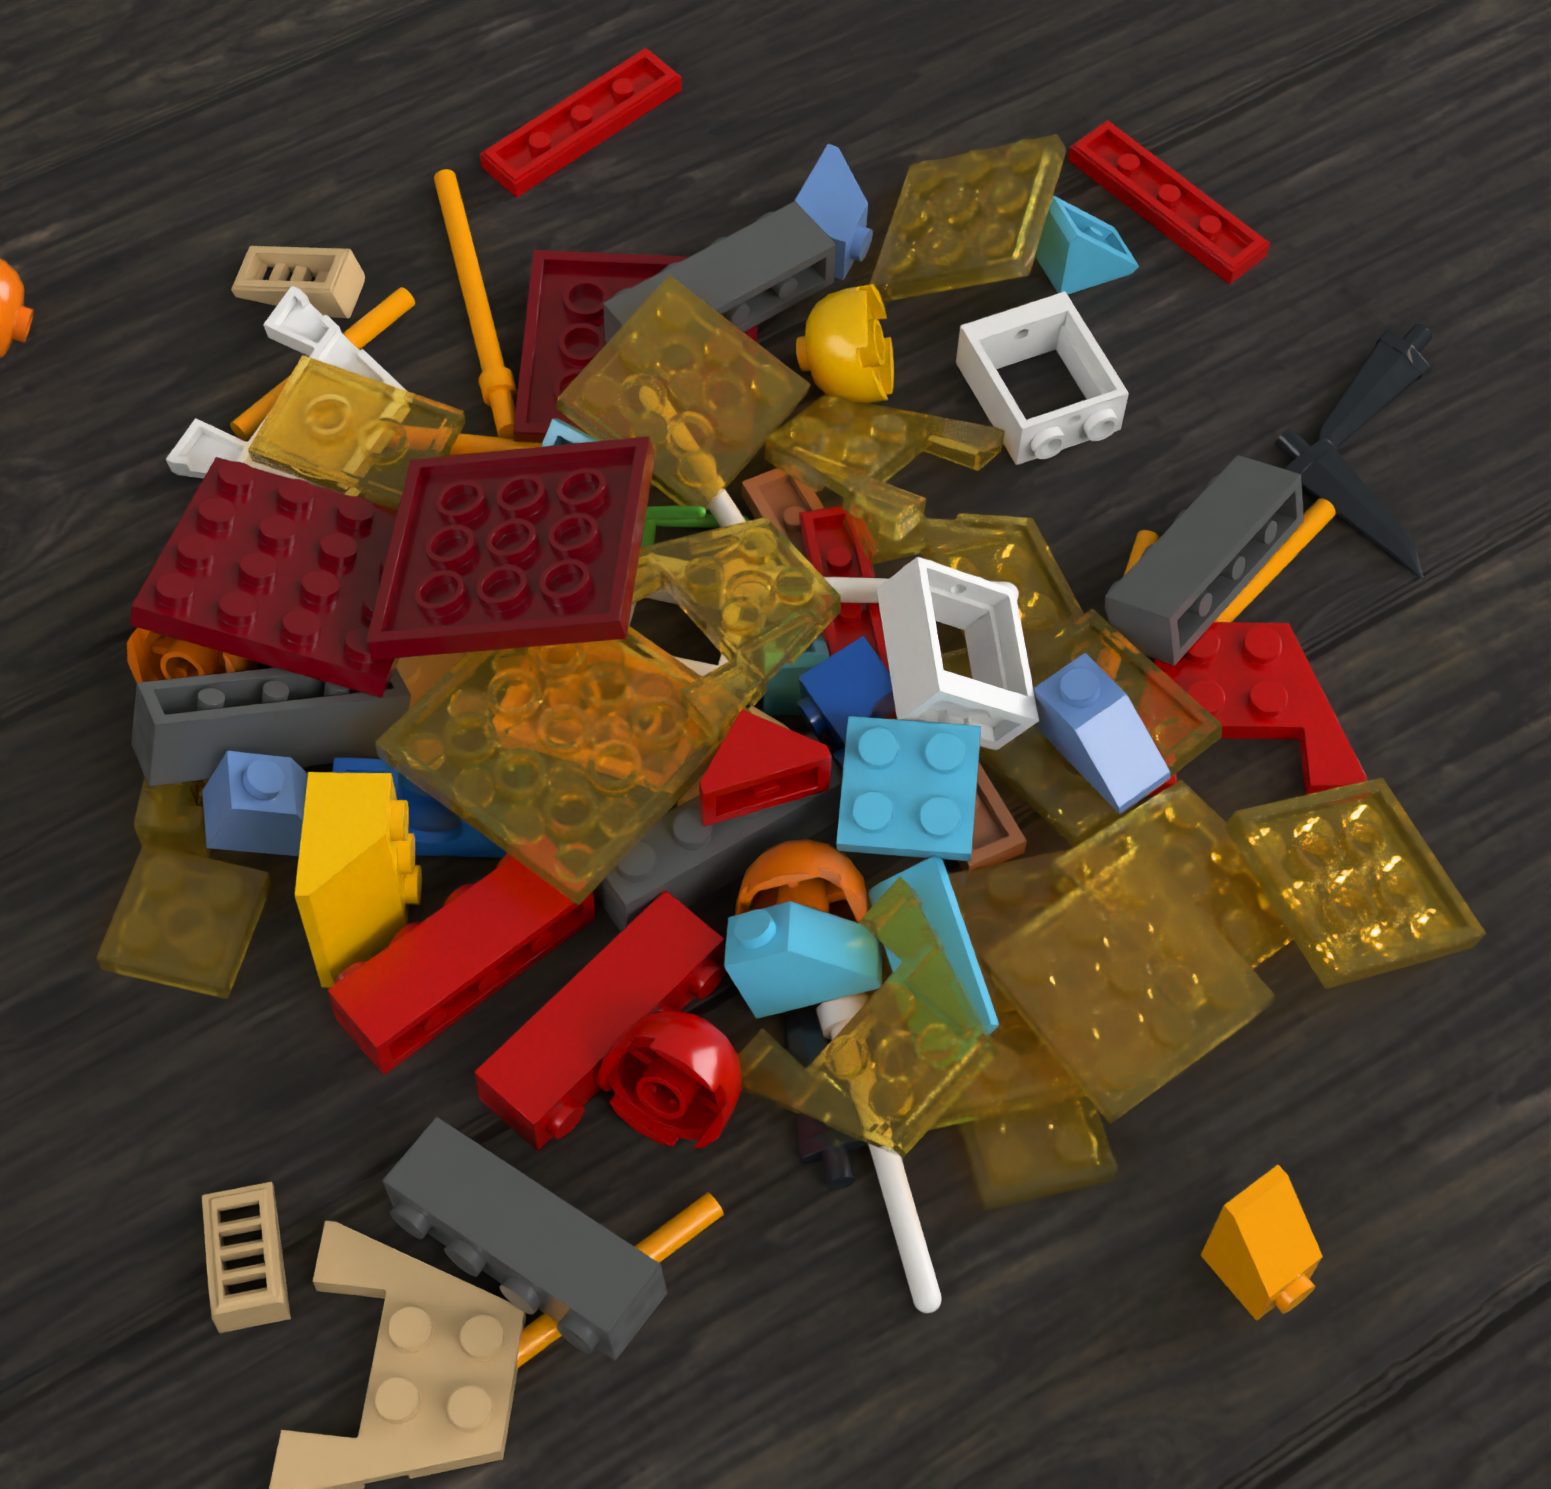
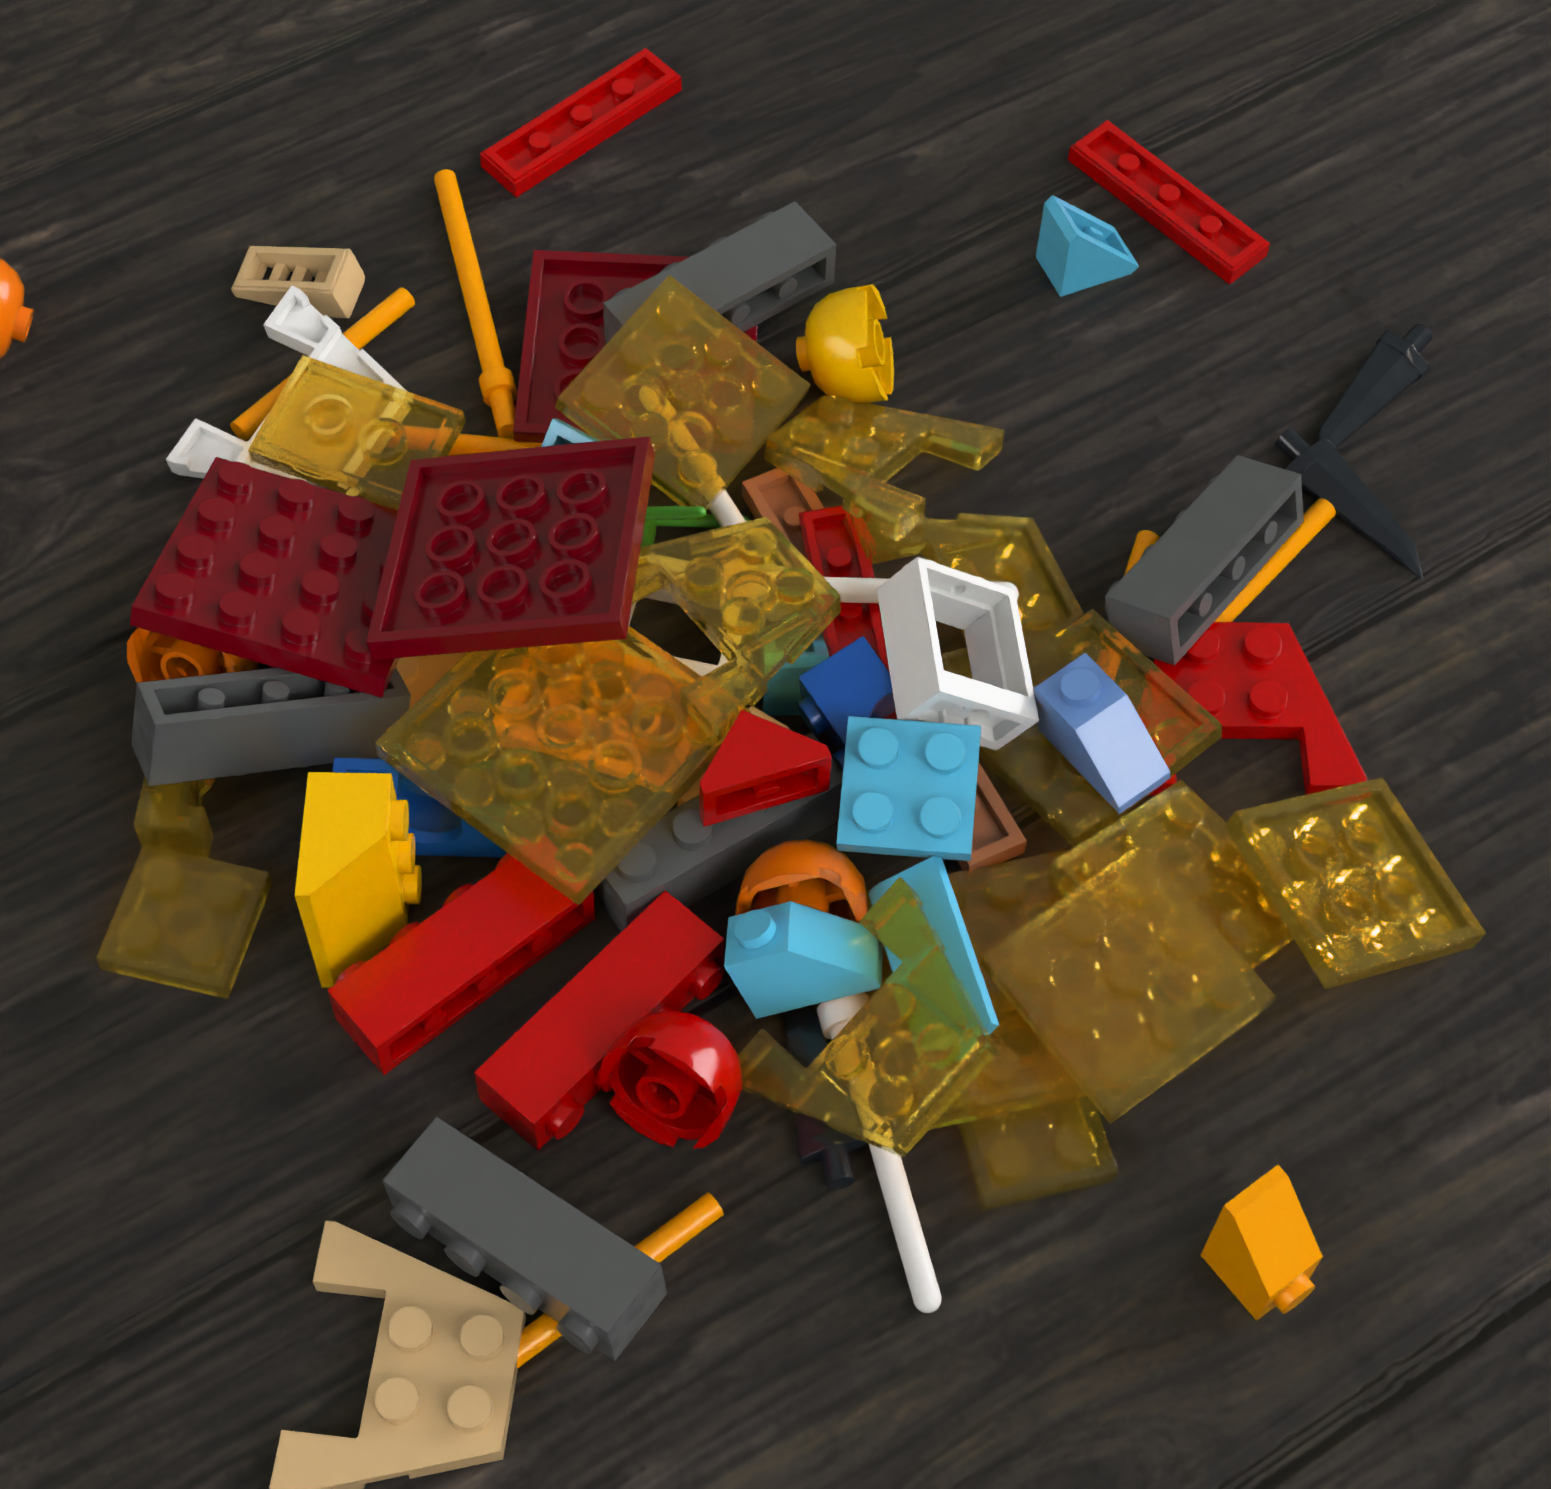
medium blue slope [202,751,308,856] -> none
tan slope [202,1182,291,1333] -> none
medium blue slope [795,144,873,280] -> none
clear yellow plate [869,134,1067,302] -> none
white window [956,291,1129,465] -> none

